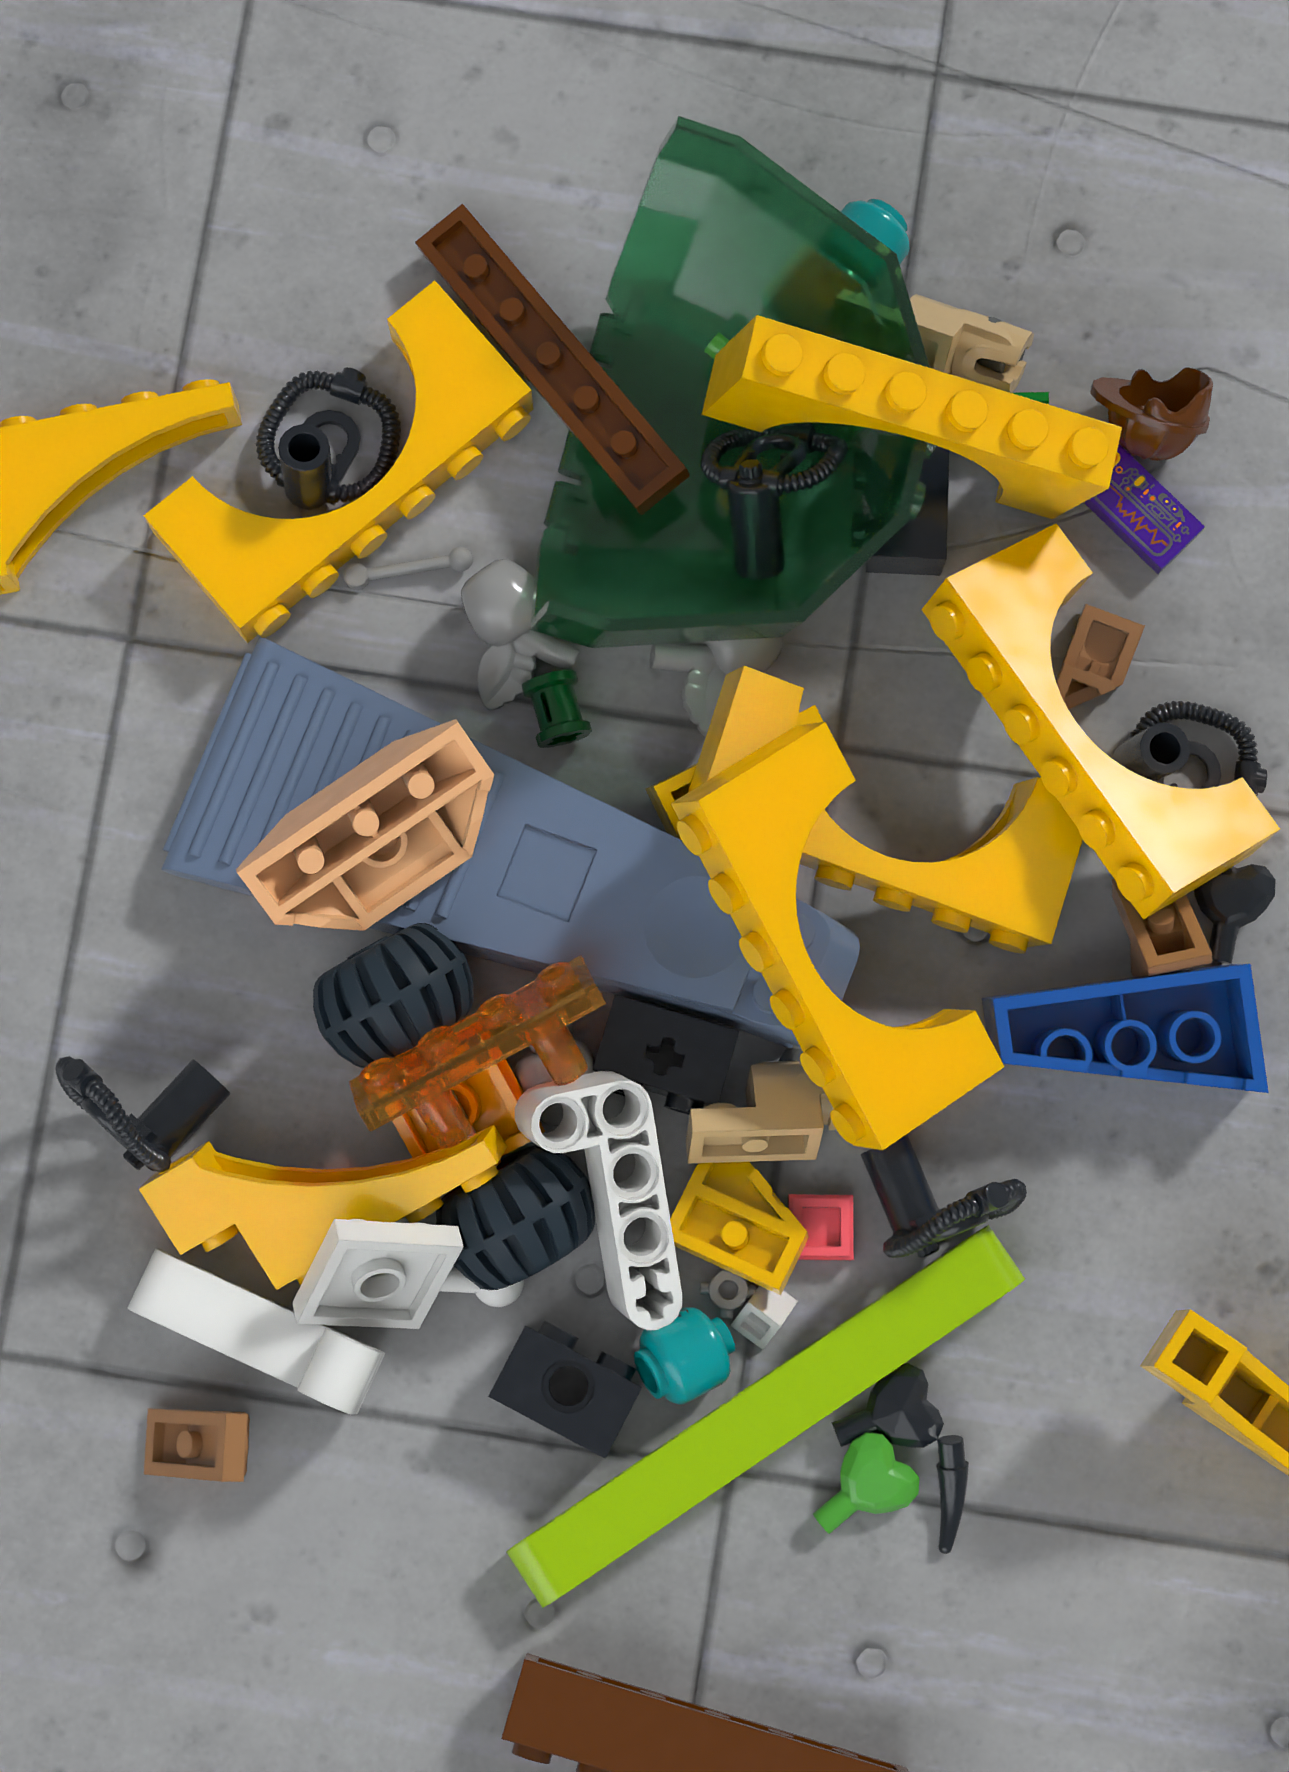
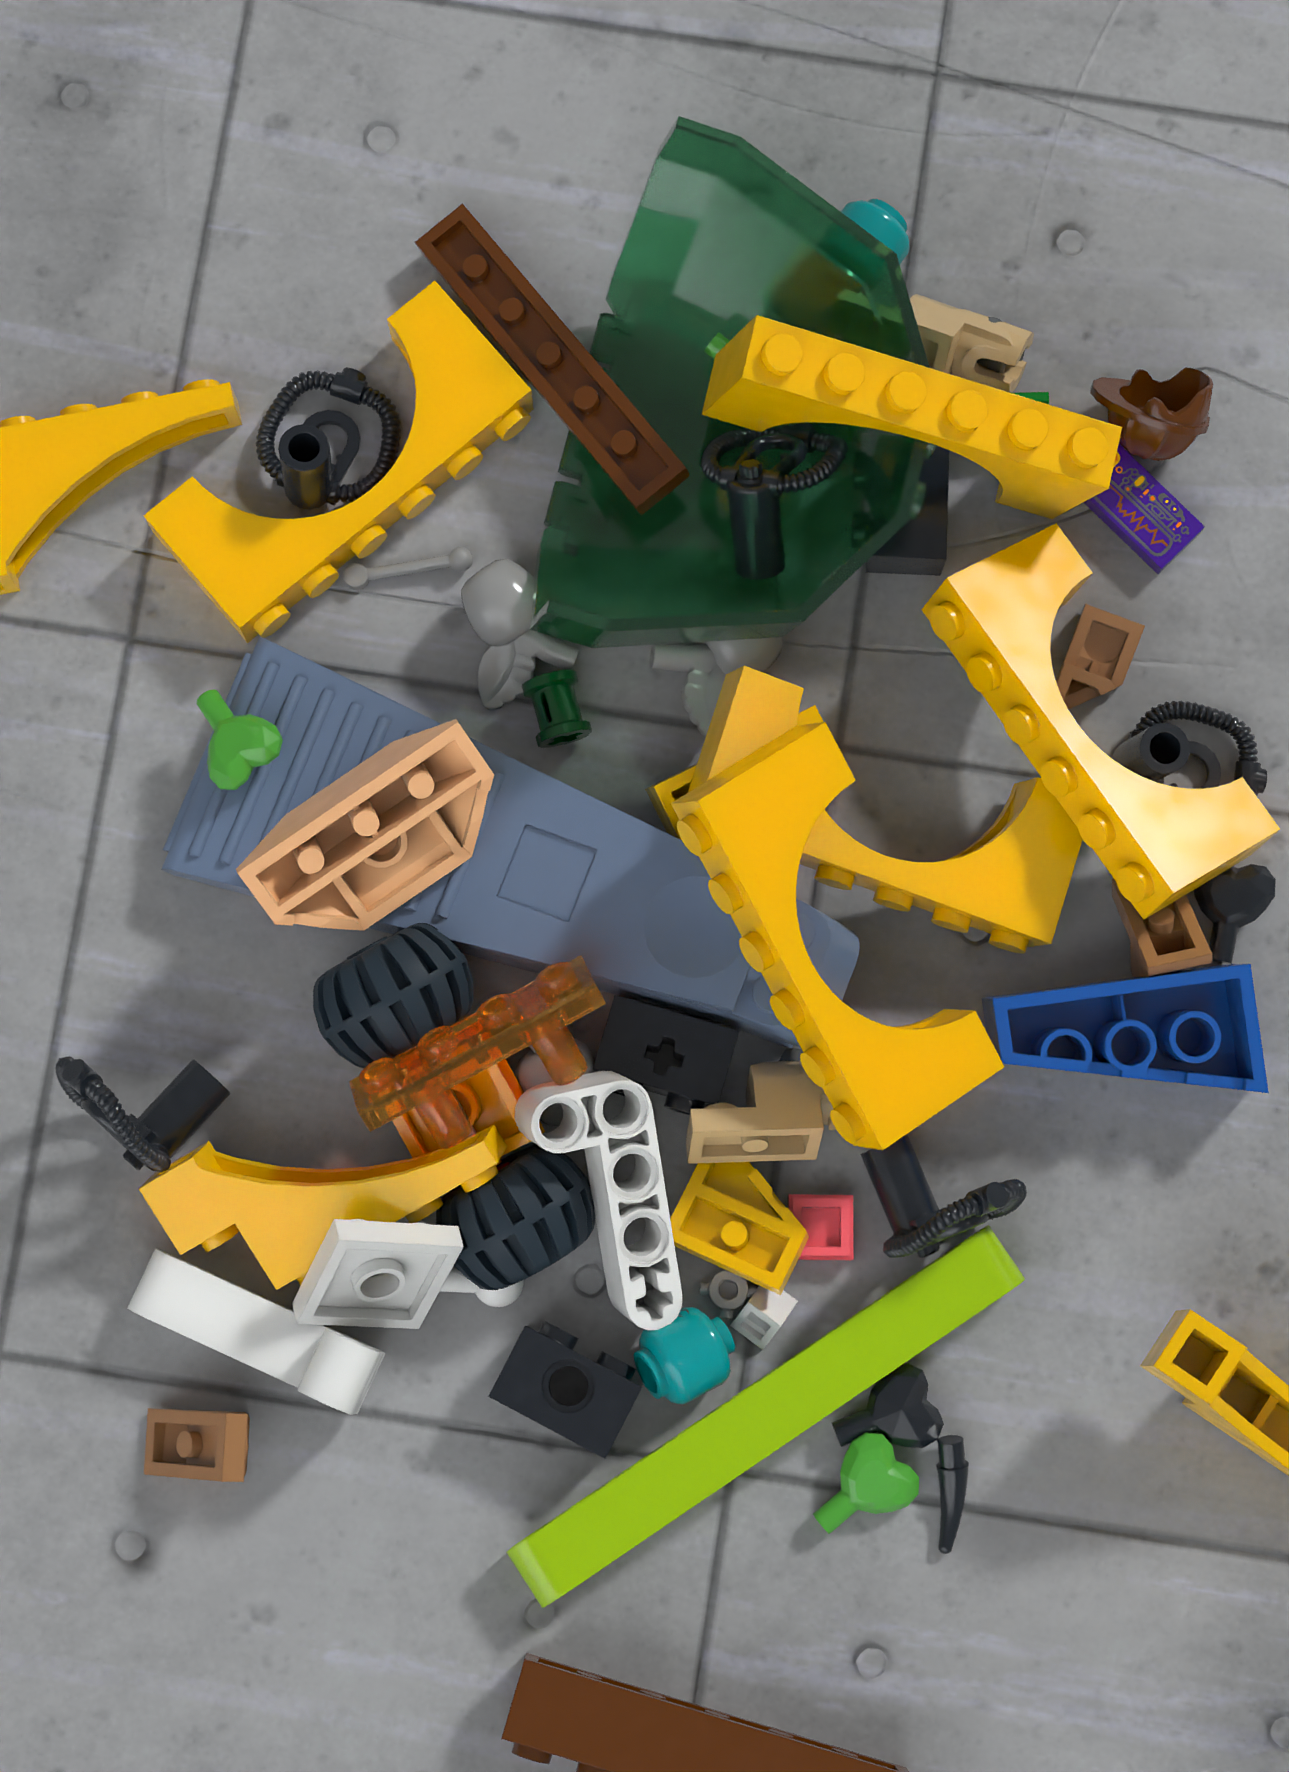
none -> bright green rock [196,689,283,790]

